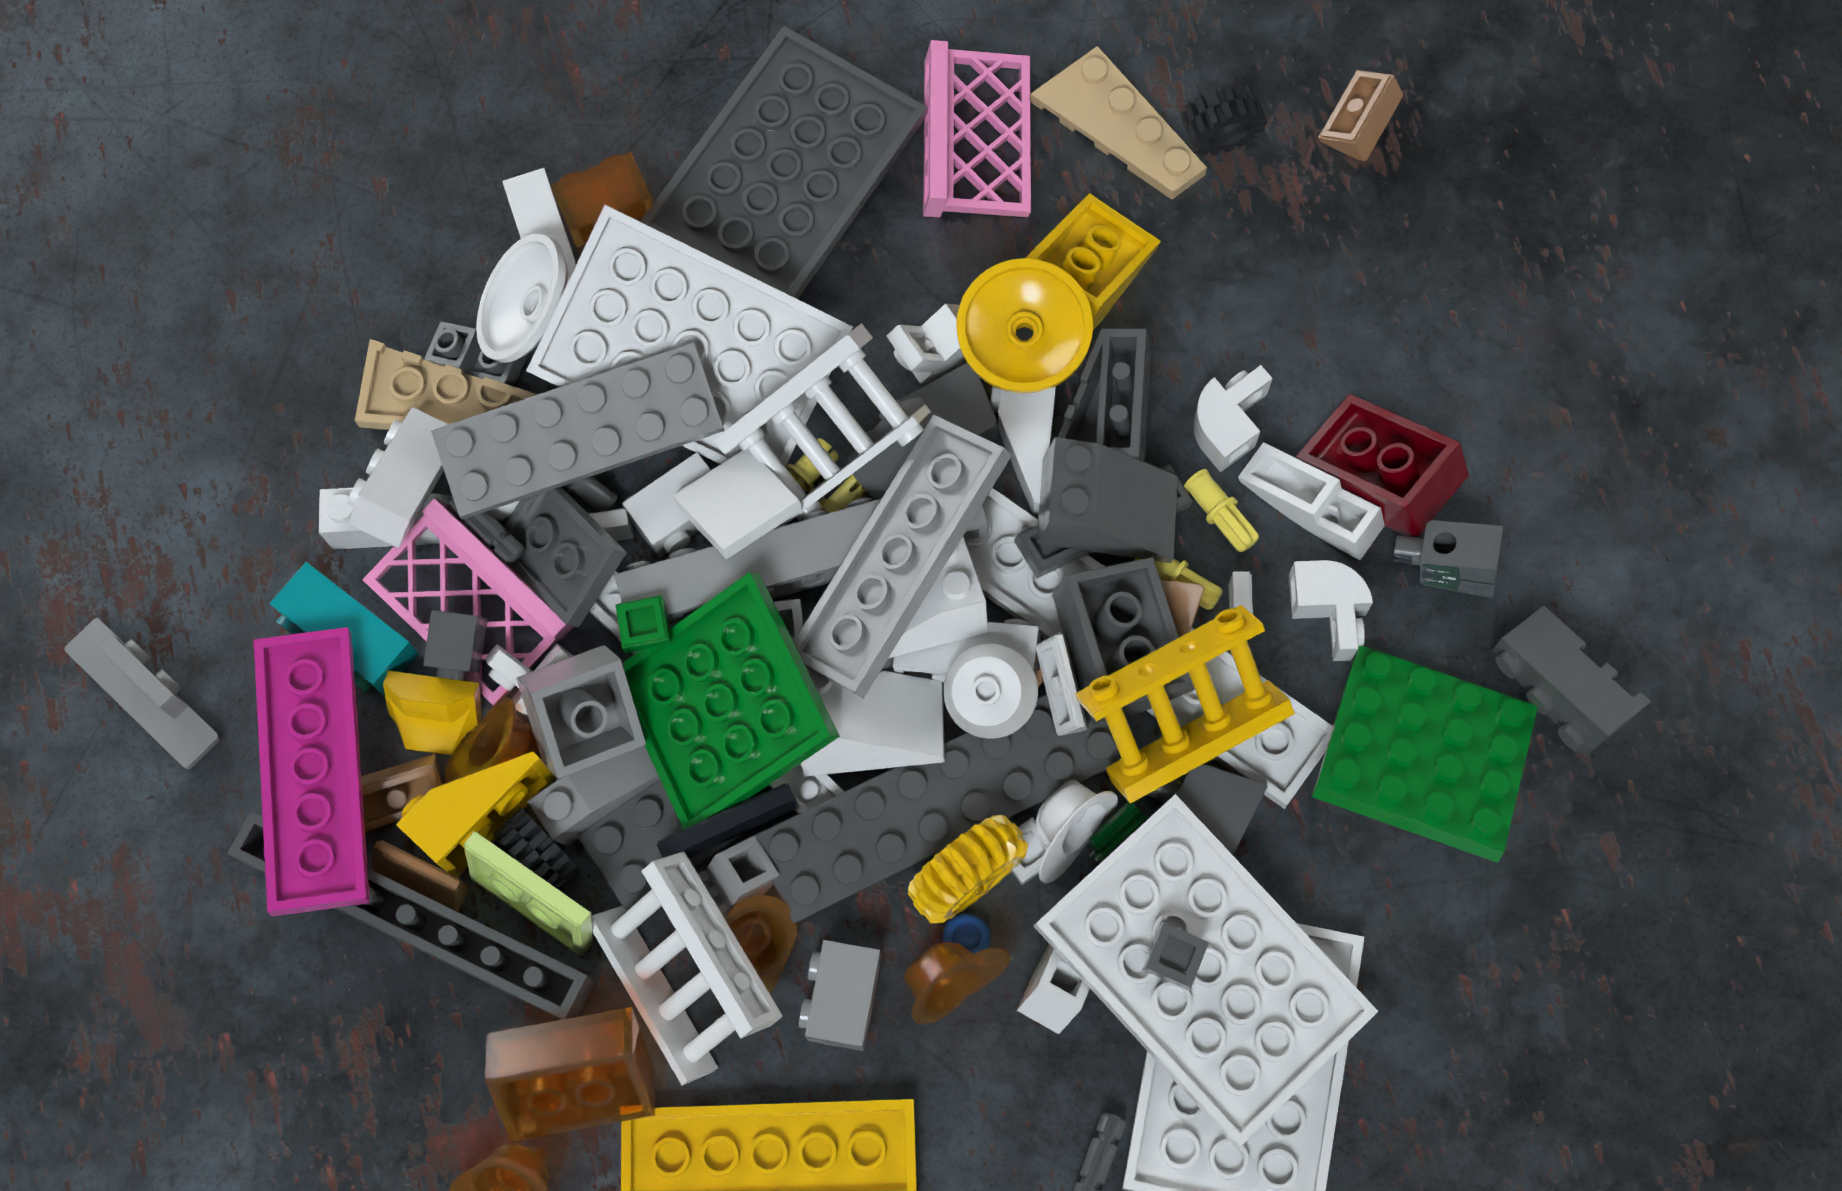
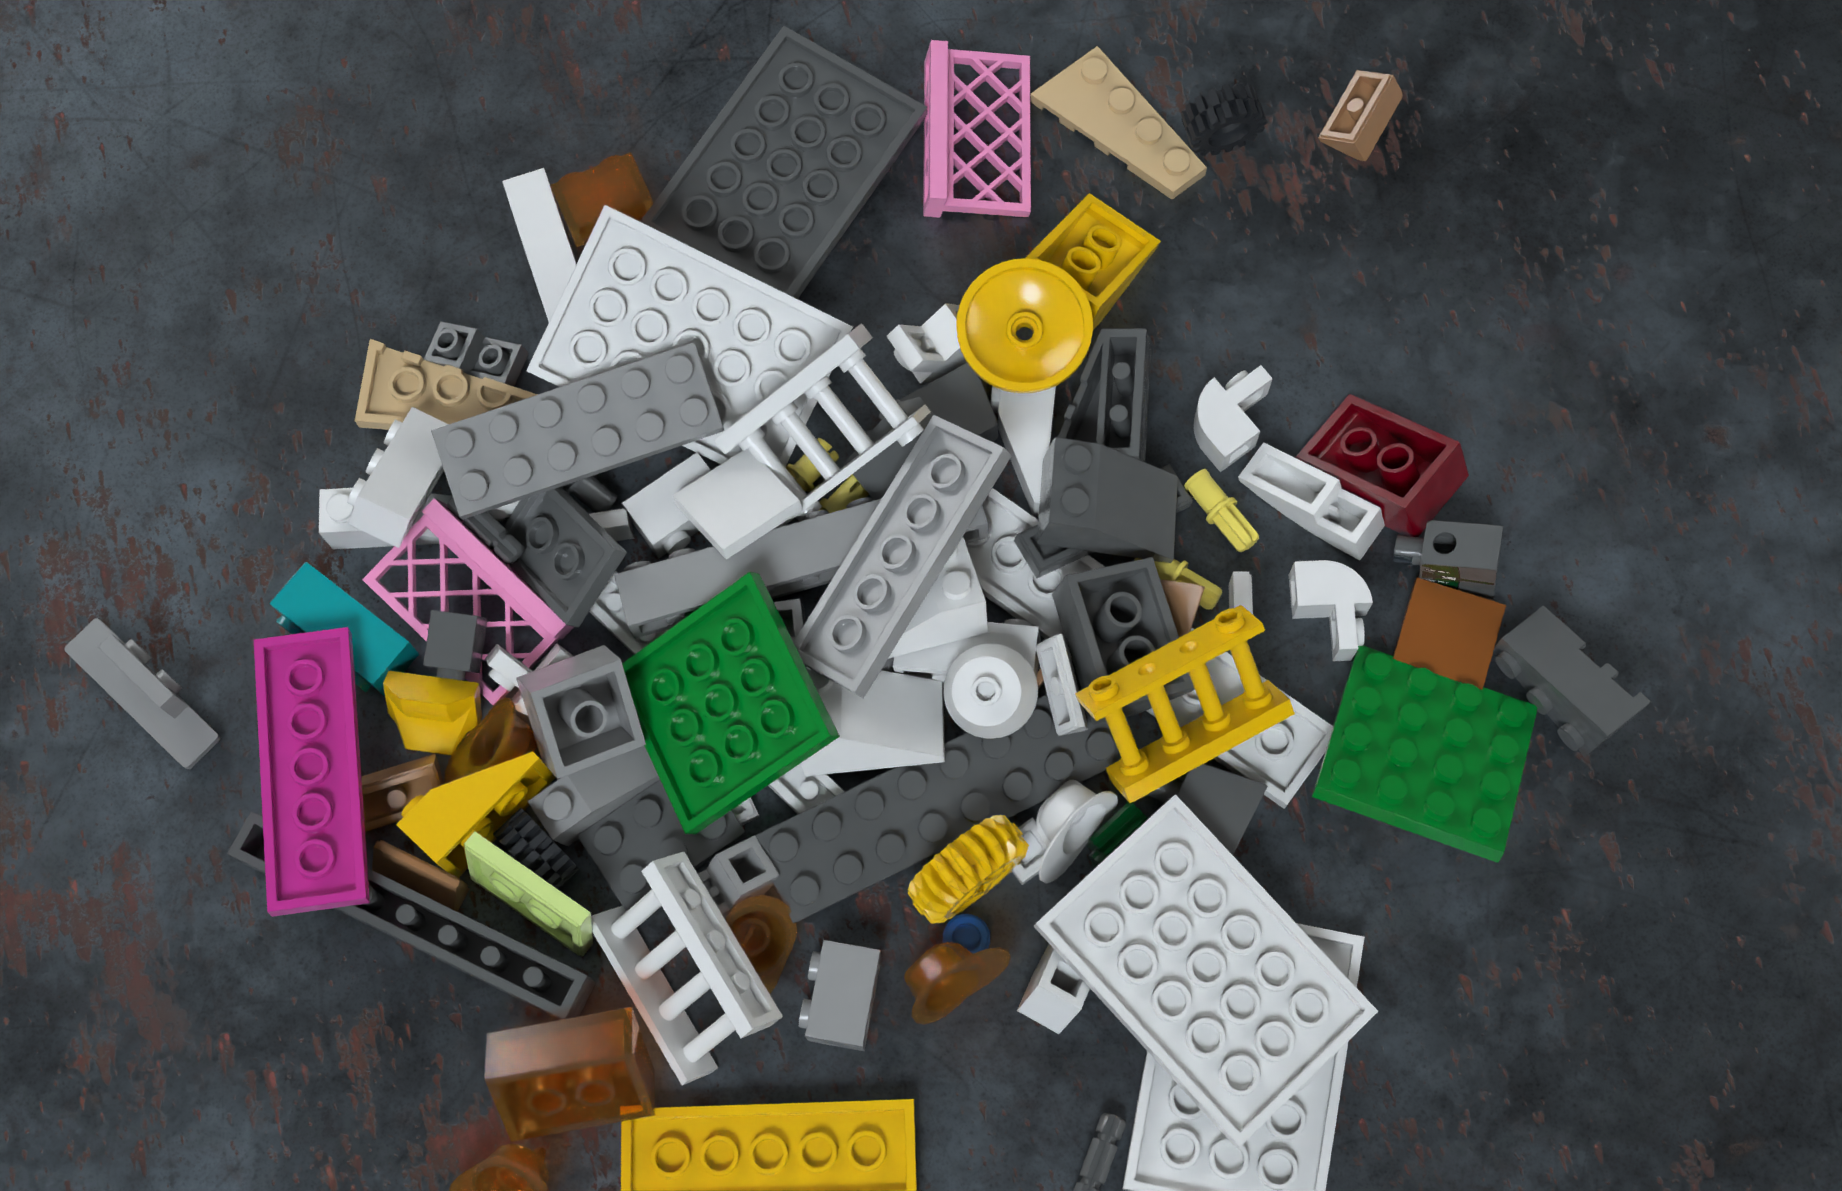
white dish [476,233,568,363] -> none
green tile [615,595,672,653] -> none
black tile [656,783,800,859] -> none
dark grey plate [1142,922,1209,990] -> none
none -> dark orange tile [1392,577,1506,690]

